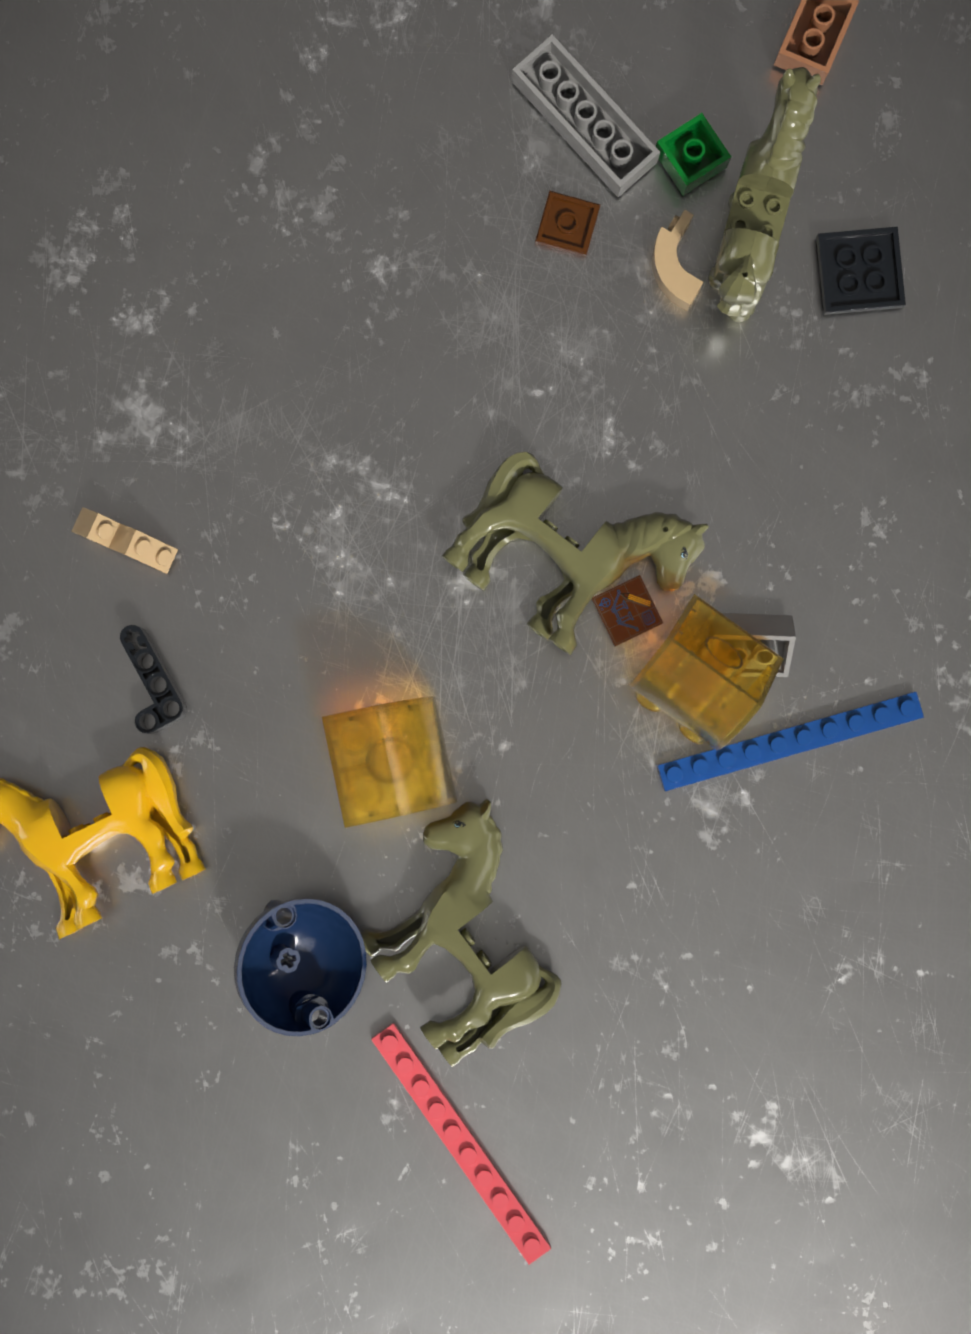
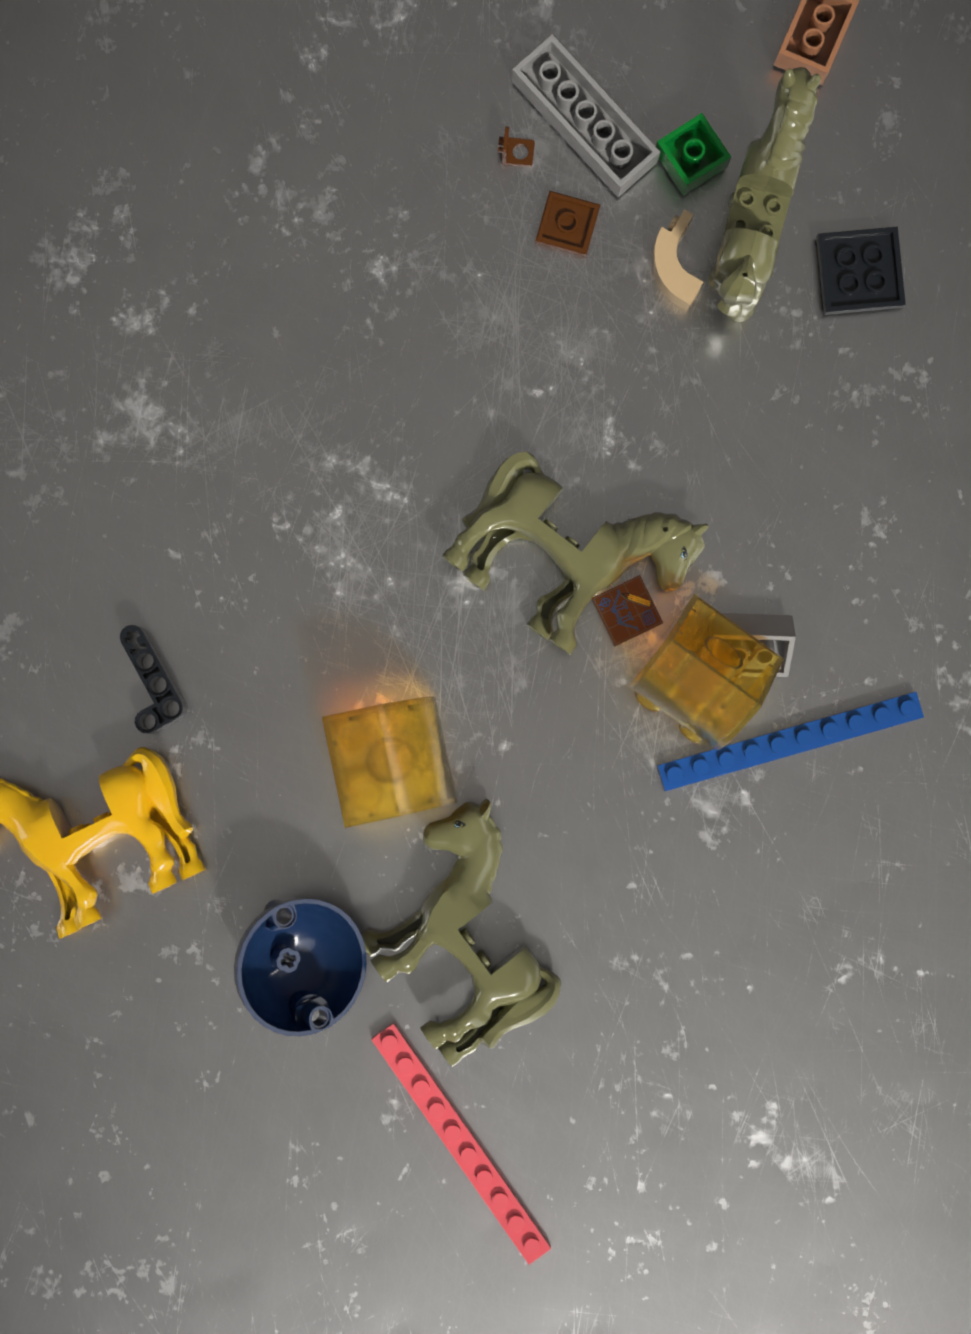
tan arch [71,507,178,574] -> none
none -> reddish brown bracket [498,126,535,167]

